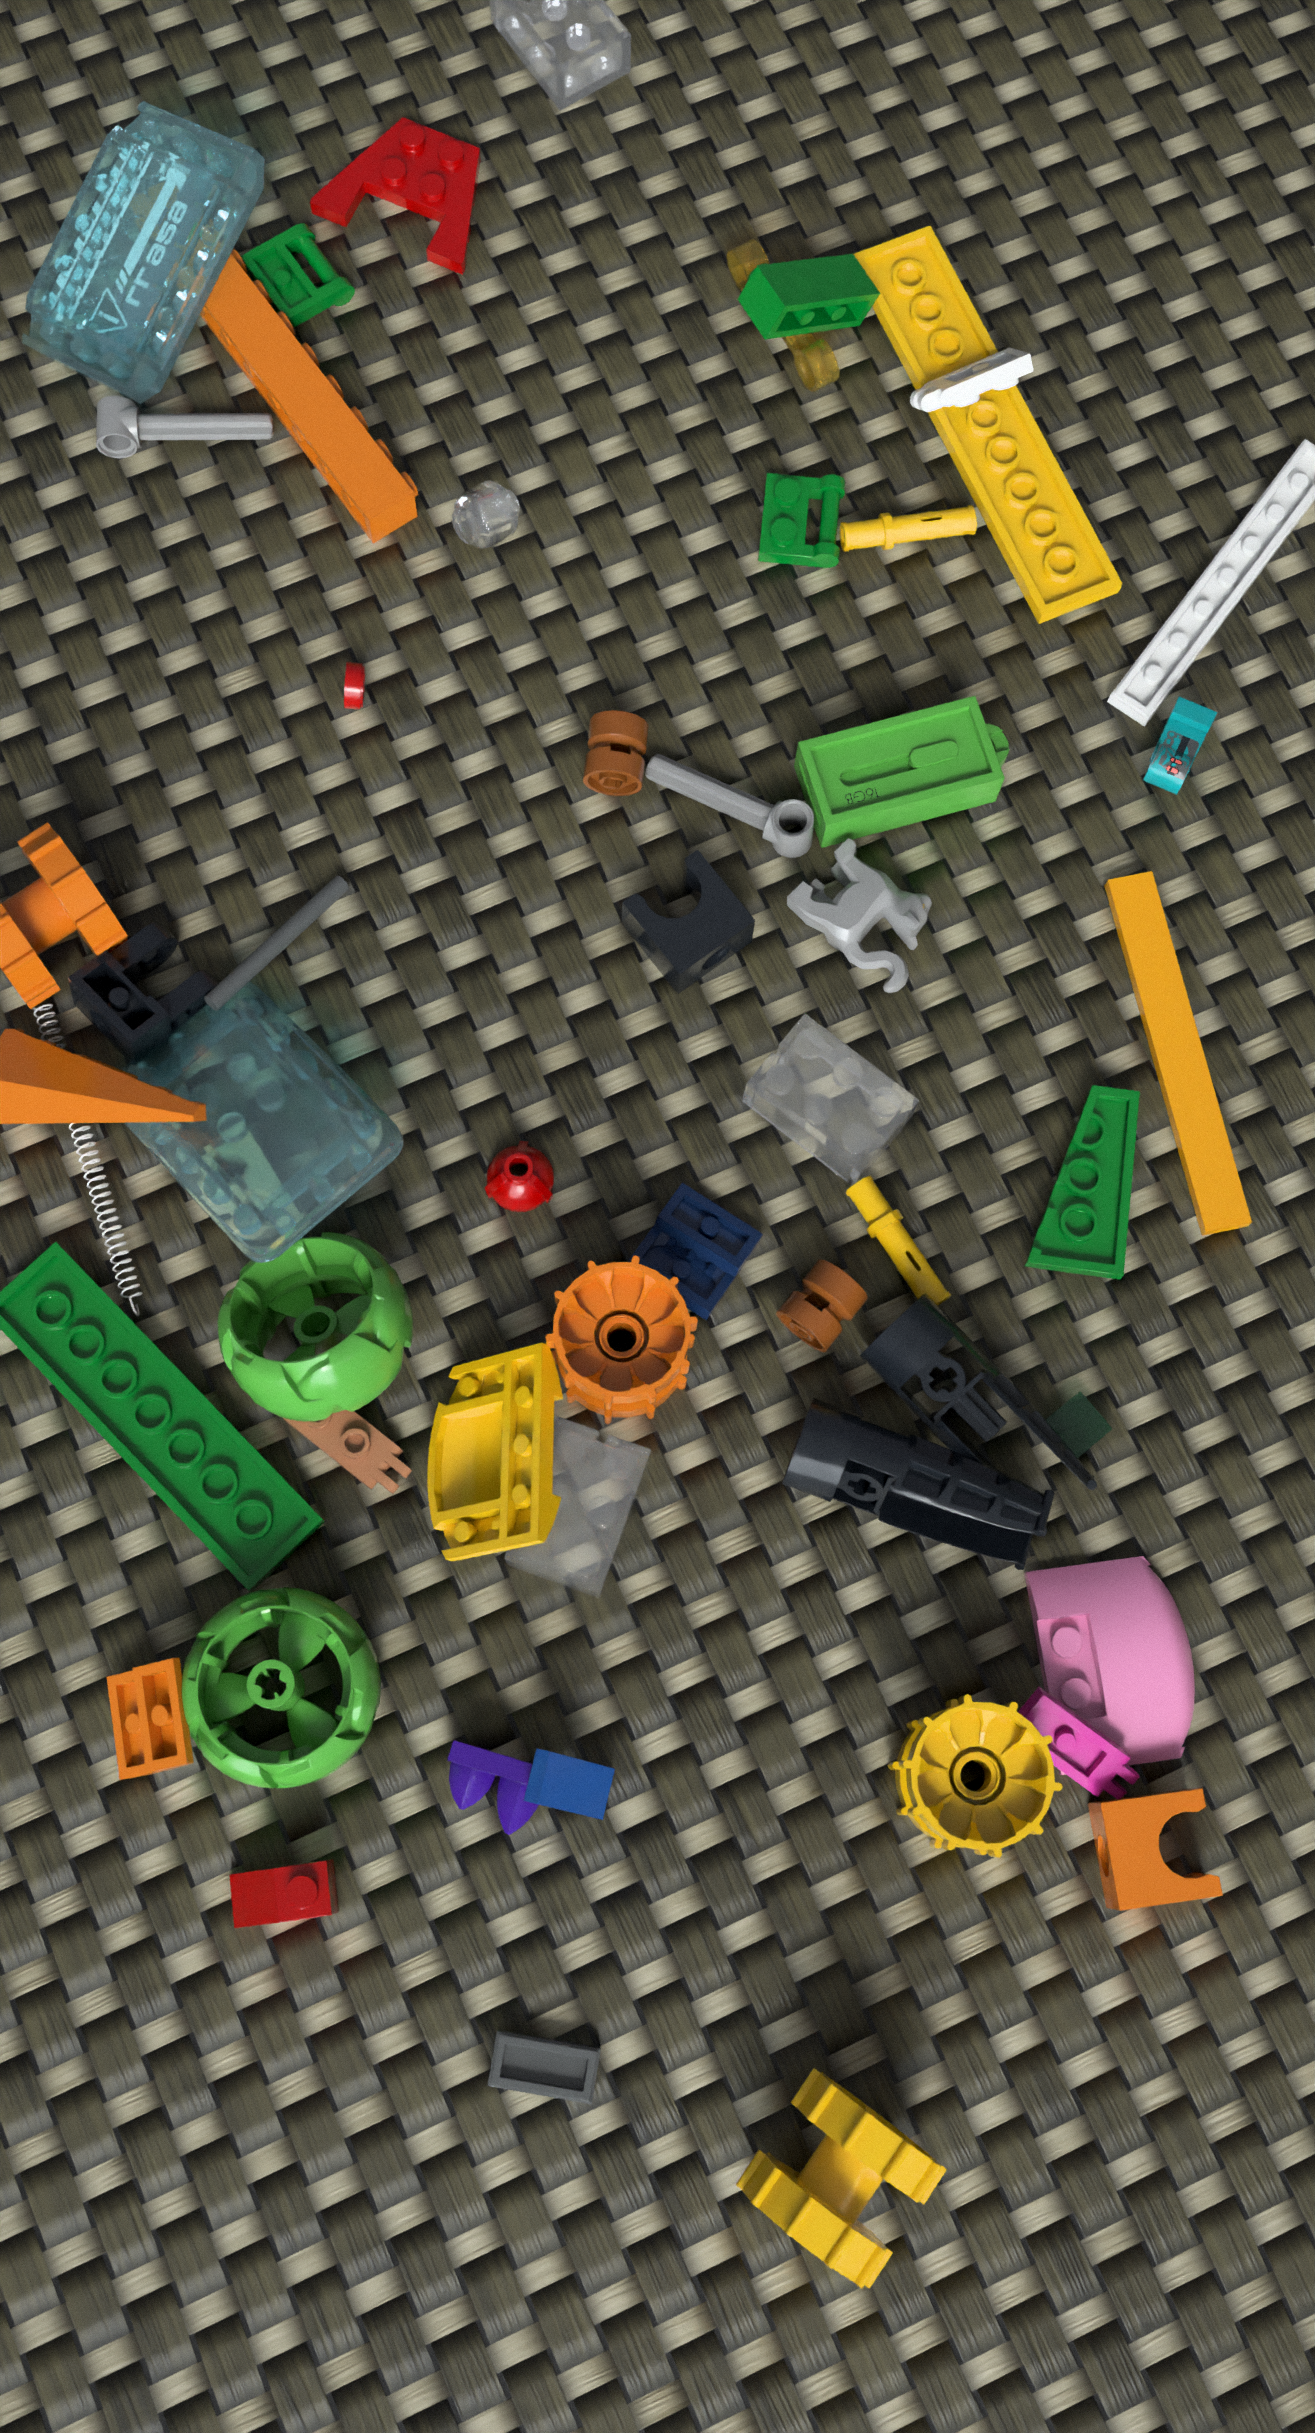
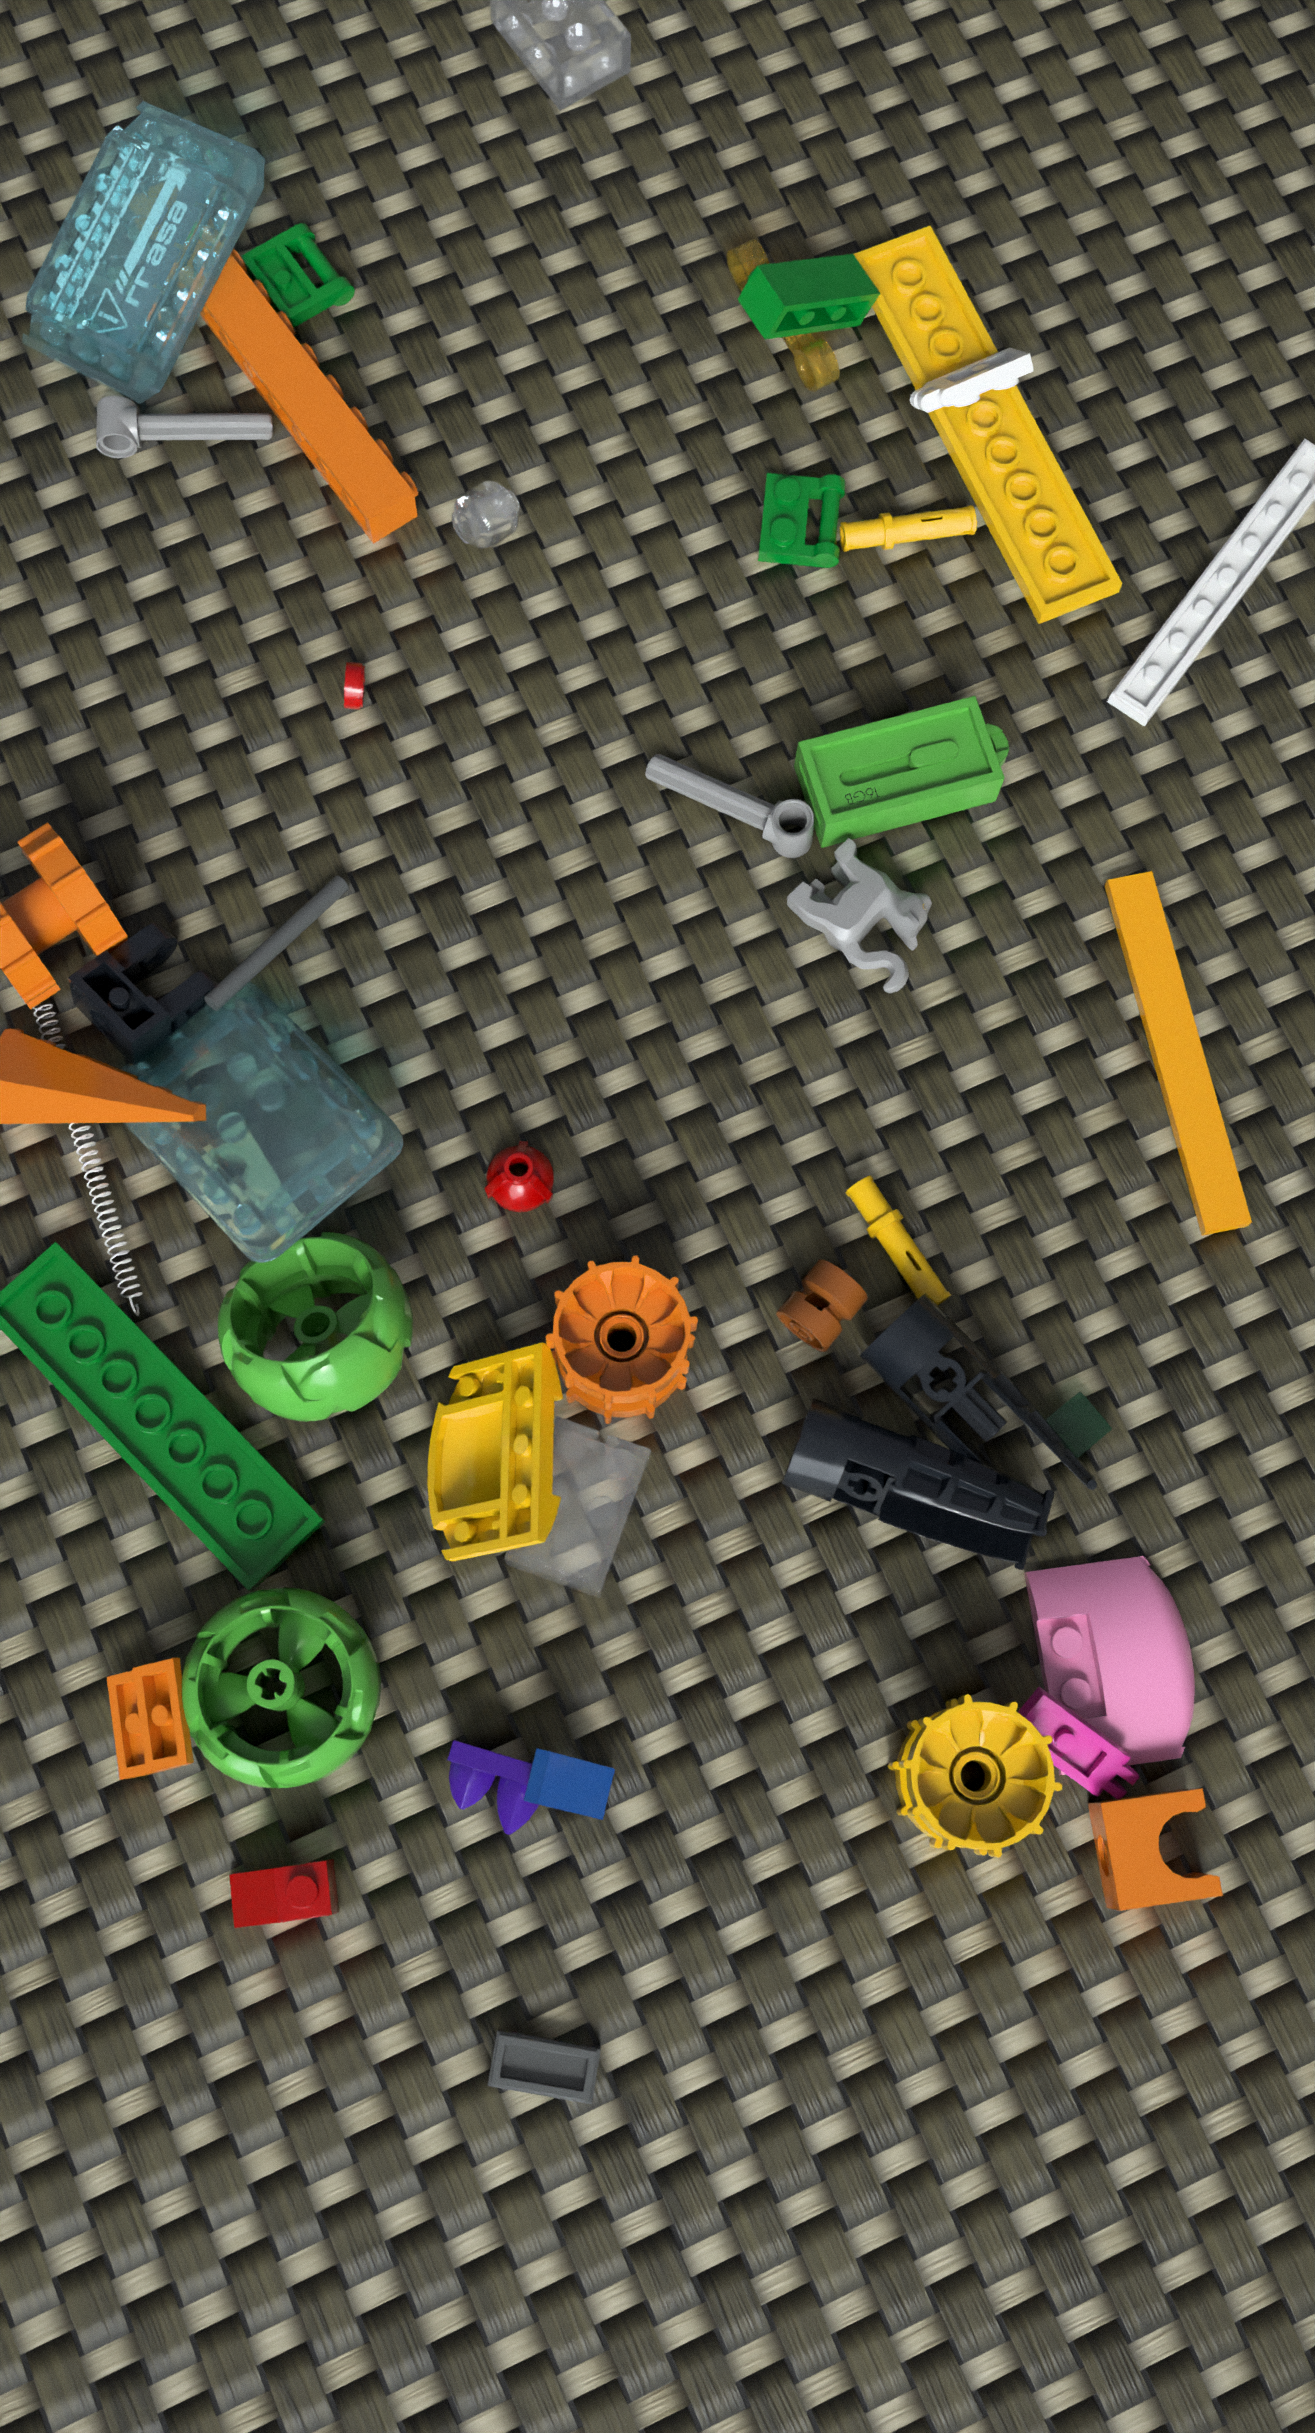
nougat hinge [283,1410,412,1494] -> none
red wing [310,117,481,275] -> none
dark orange wheel [583,710,649,796] -> none
black piece [622,850,755,994] -> none
dark blue slope [628,1183,763,1321] -> none
yellow piece [736,2068,947,2289] -> none
clear piece [742,1014,919,1186] -> none
green wing [1024,1085,1140,1280] -> none
teal leg [1143,696,1218,795] -> none

